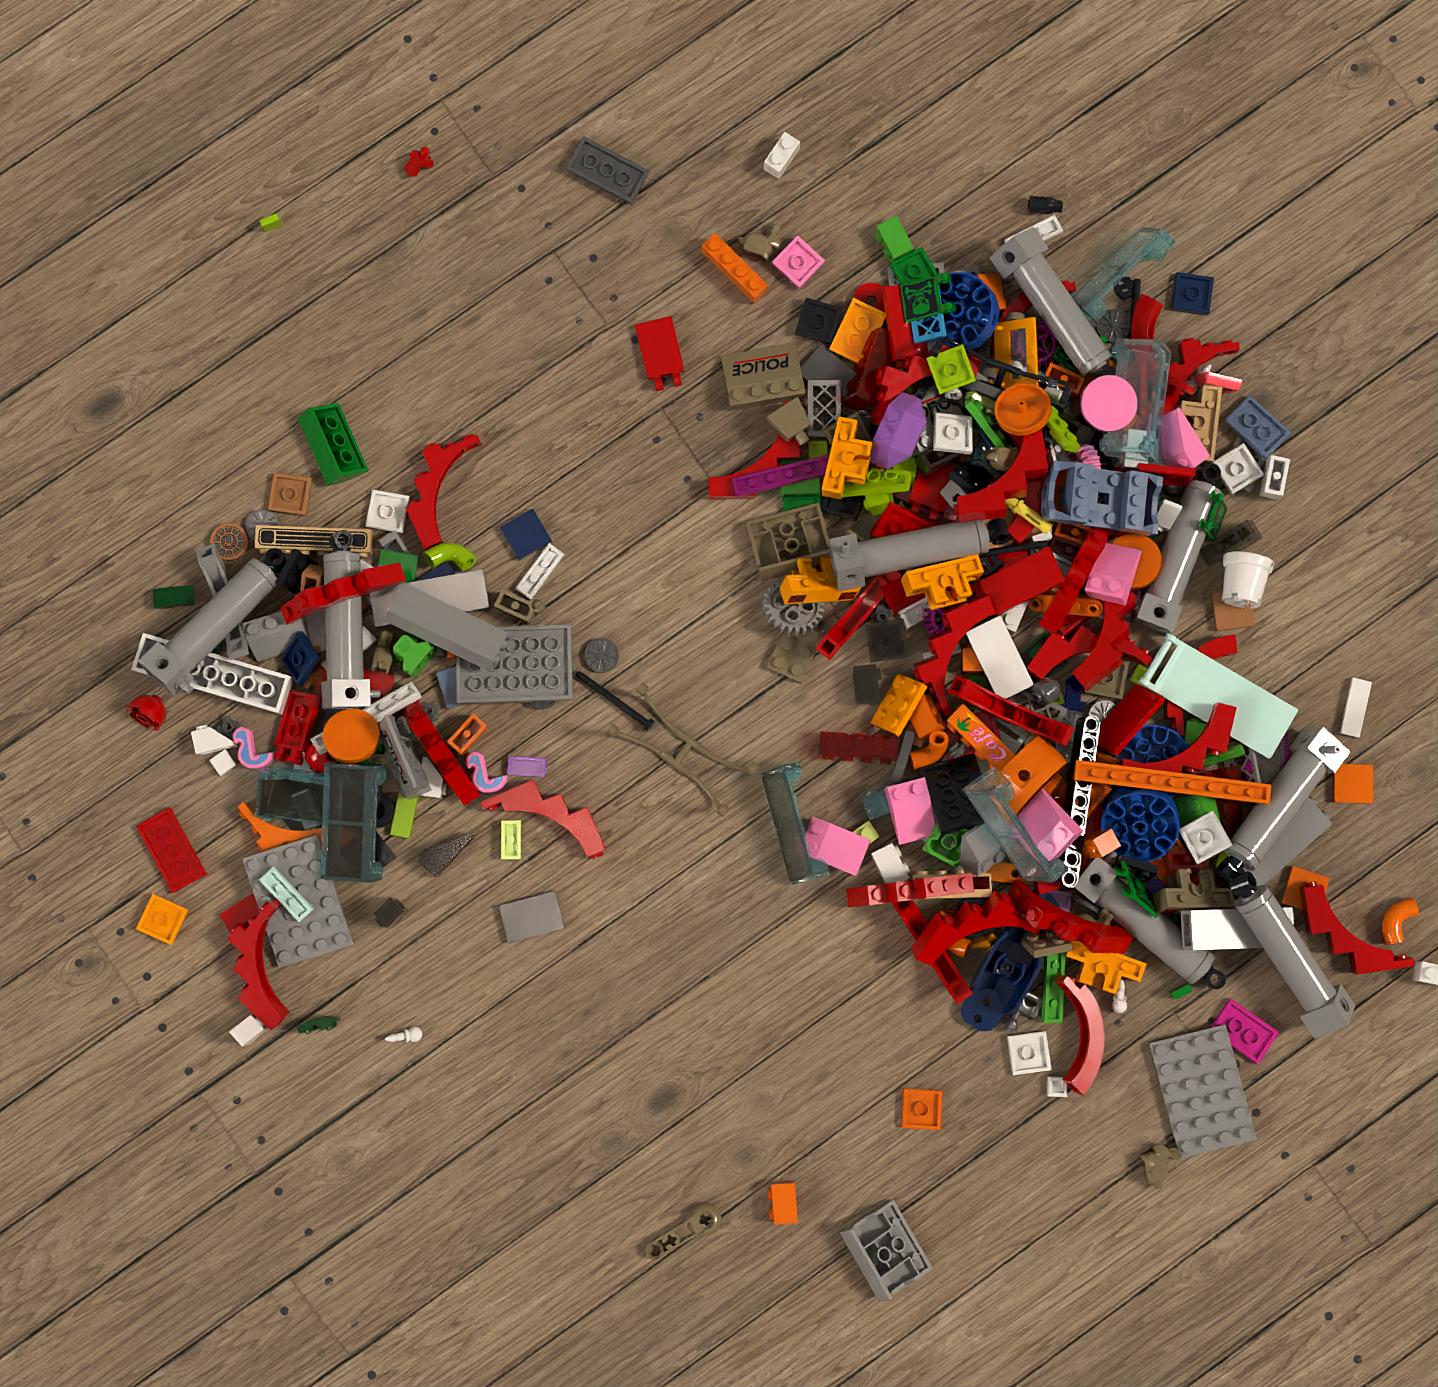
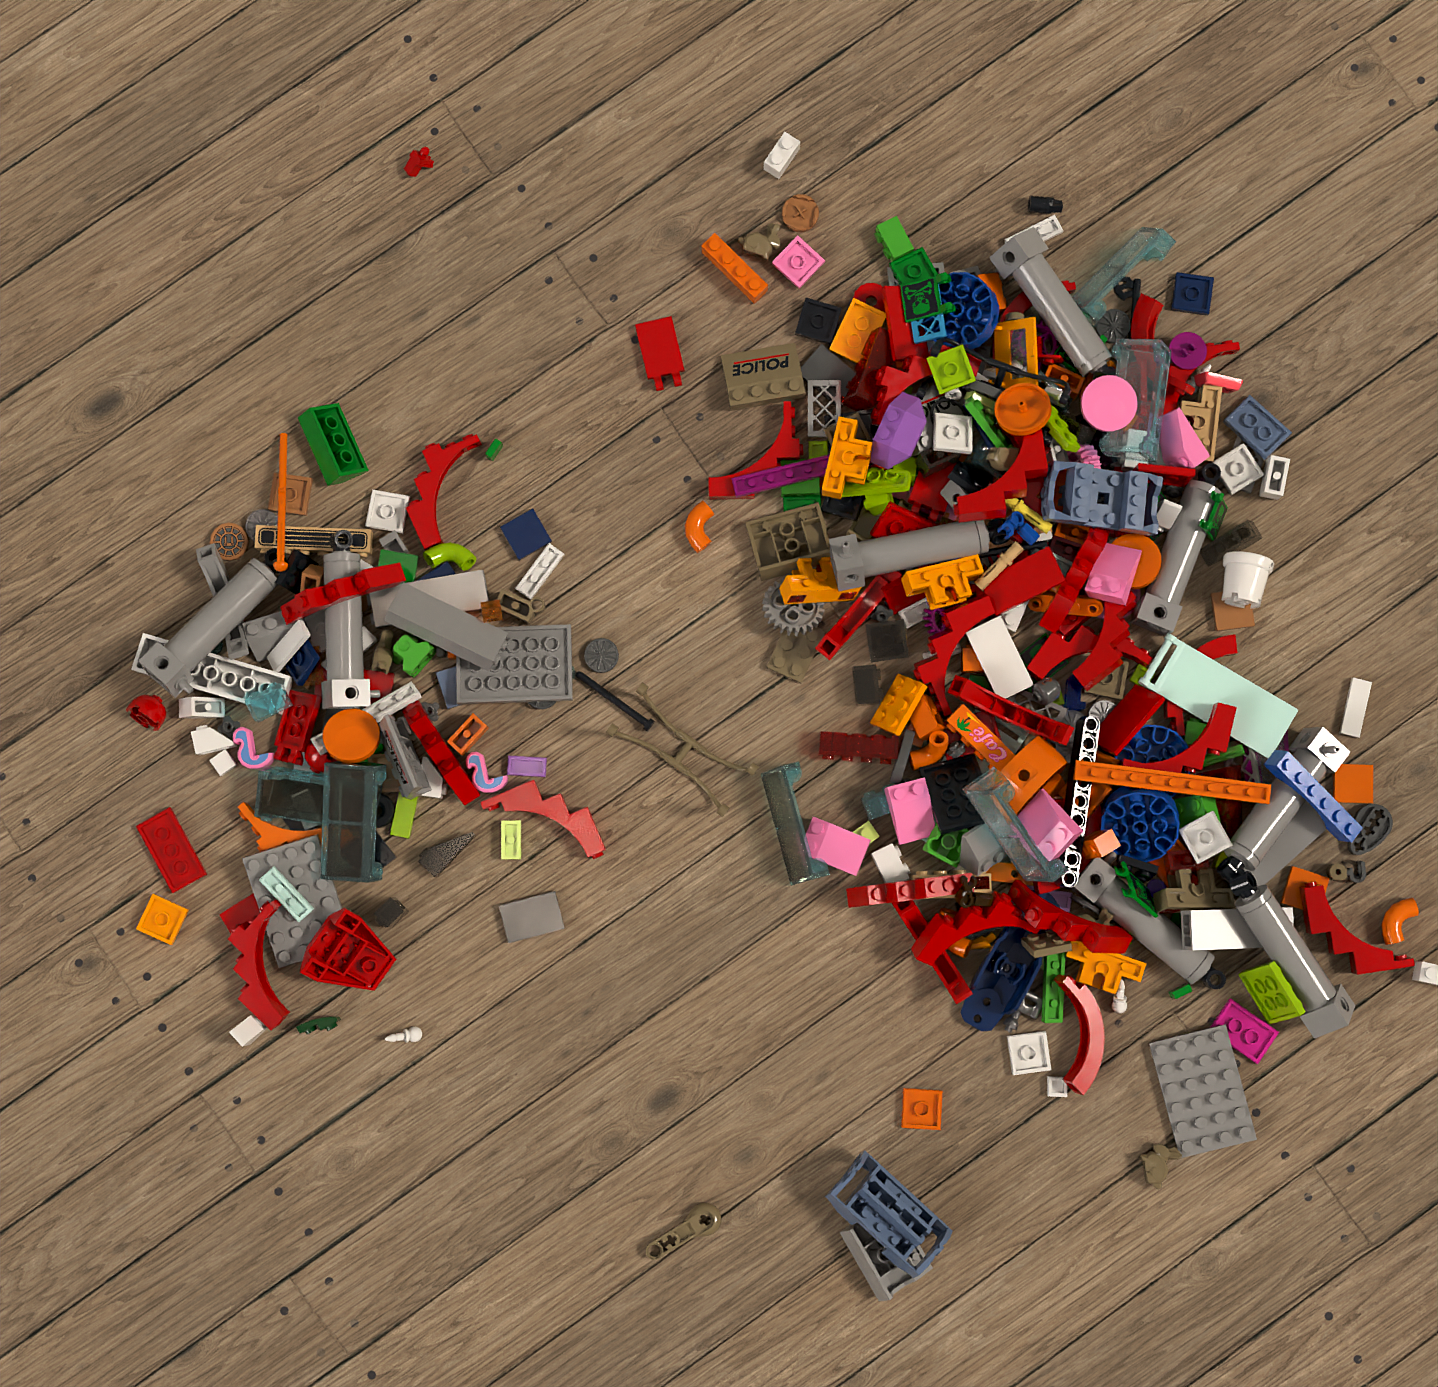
dark green slope [152,585,195,609] -> none
lime tile [260,213,283,232] -> none
dark grey plate [566,136,650,205] -> none
dark tan torso [767,397,810,446] -> none
orange brick [767,1181,798,1225] -> none
none -> white slope [179,697,225,719]
none -> clear light blue brick [244,682,293,723]
none -> white tile [267,620,311,672]
none -> orange bar [273,433,288,572]
none -> red wedge [300,907,397,991]
none -> clear orange tile [480,600,503,623]
none -> green tile [486,439,503,461]
none -> orange cylinder [685,500,714,553]
none -> medium nougat tile [782,194,819,232]
none -> sand blue piece [825,1150,953,1278]
none -> dark brown bar [955,875,993,908]
none -> tan pin [974,541,1024,591]
none -> blue bar [997,511,1040,546]
none -> red bracket [1037,336,1064,365]
none -> magenta piece [1168,332,1207,370]
none -> lime plate [1238,961,1306,1024]
none -> arch [1263,750,1363,843]
none -> leg [1326,860,1366,883]
none -> dark grey piece [1348,804,1393,855]

